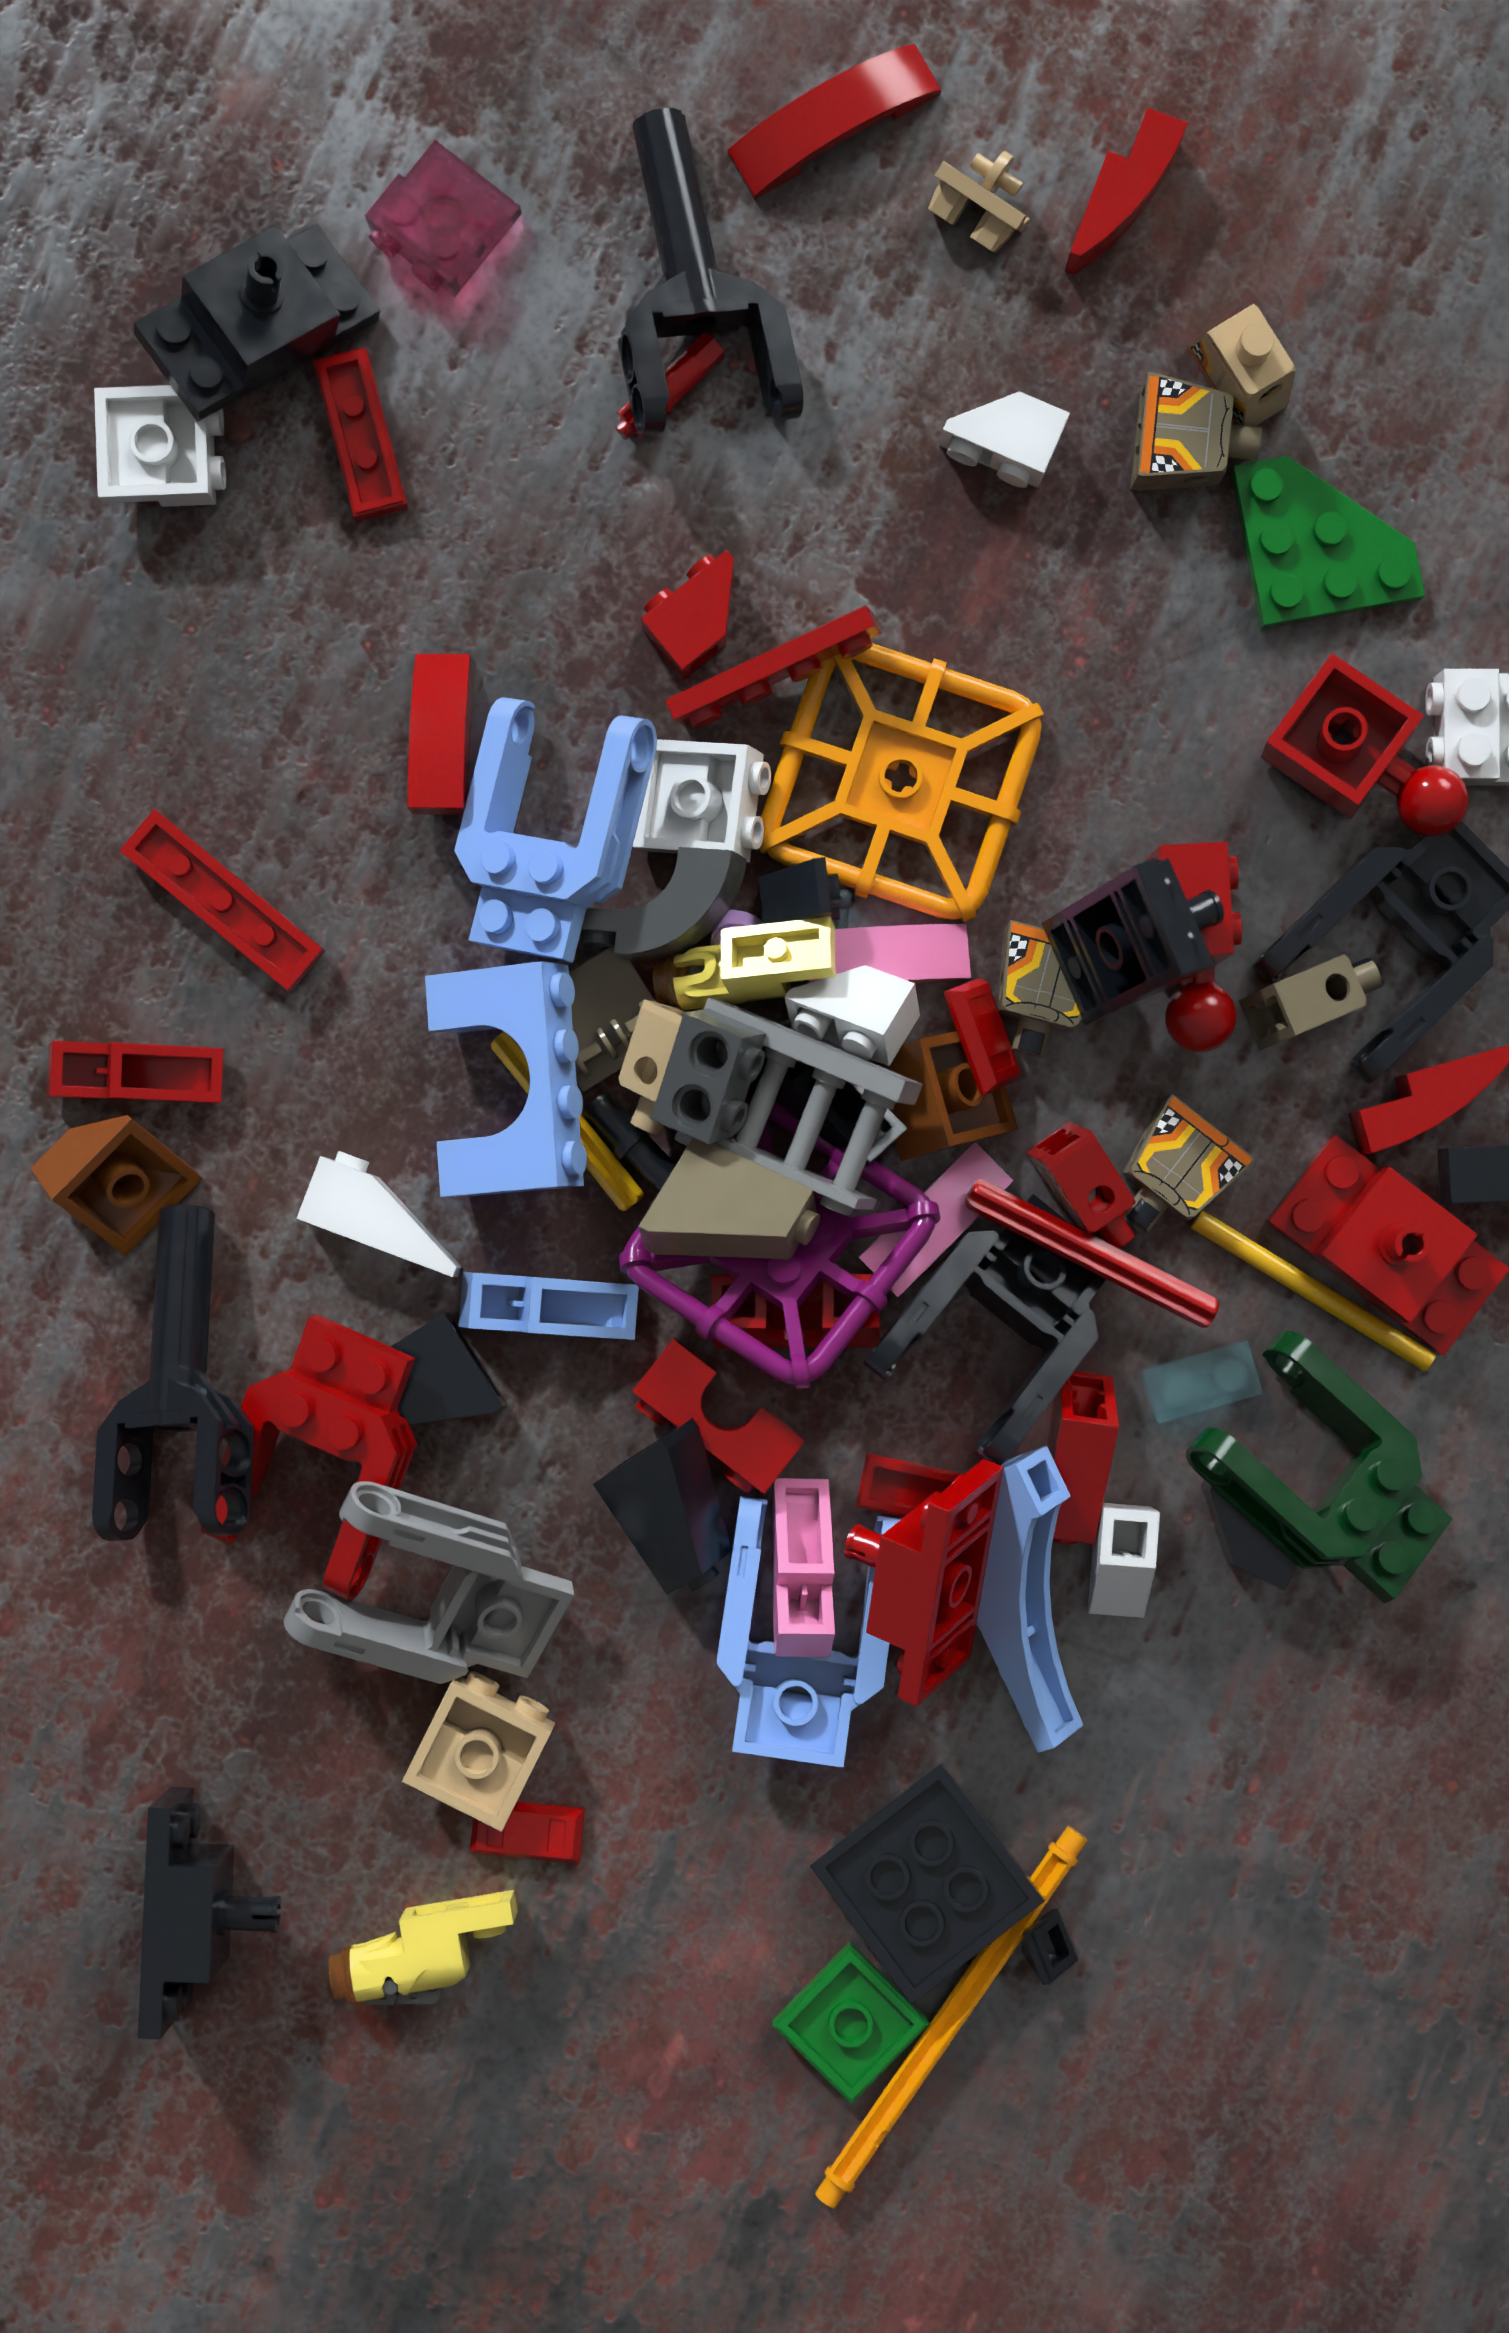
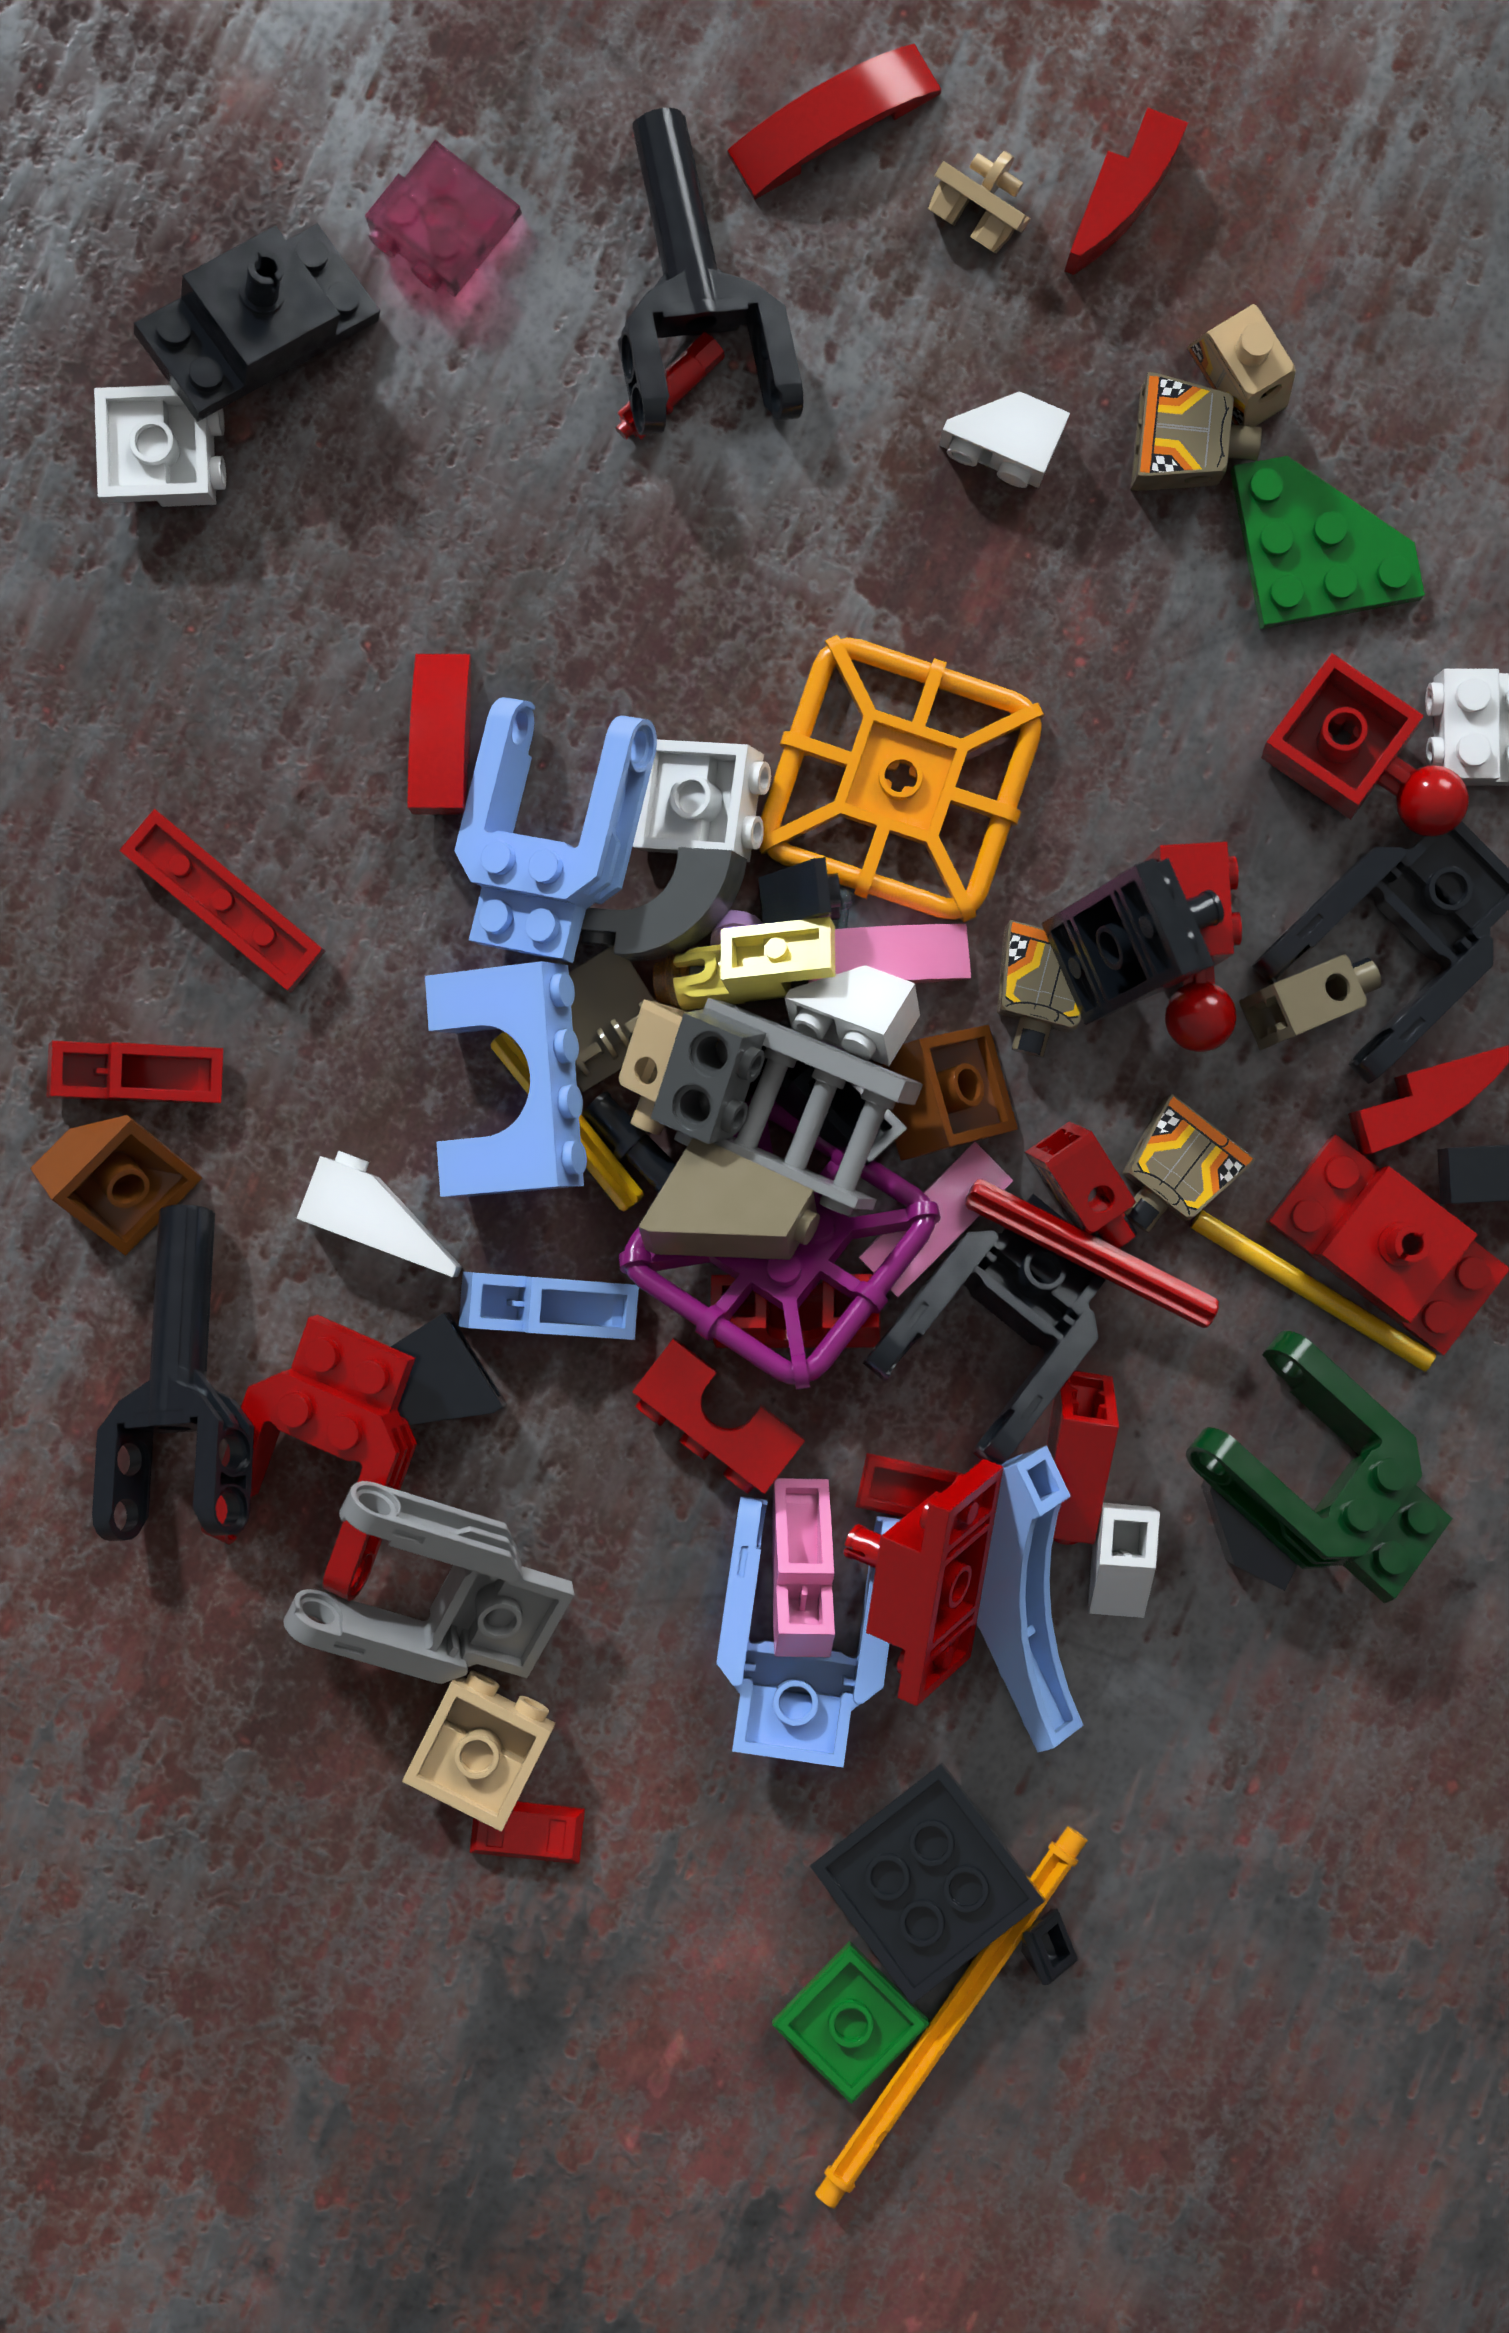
black brick [138,1787,281,2039] -> none
red tile [313,347,408,522] -> none
light yellow plate [329,1890,518,2005] -> none
black slope [593,1418,732,1595] -> none
red slope [641,550,734,681] -> none
red plate [665,605,882,729] -> none
red tile [944,978,1021,1096] -> none
clear light blue plate [1139,1340,1263,1424] -> none

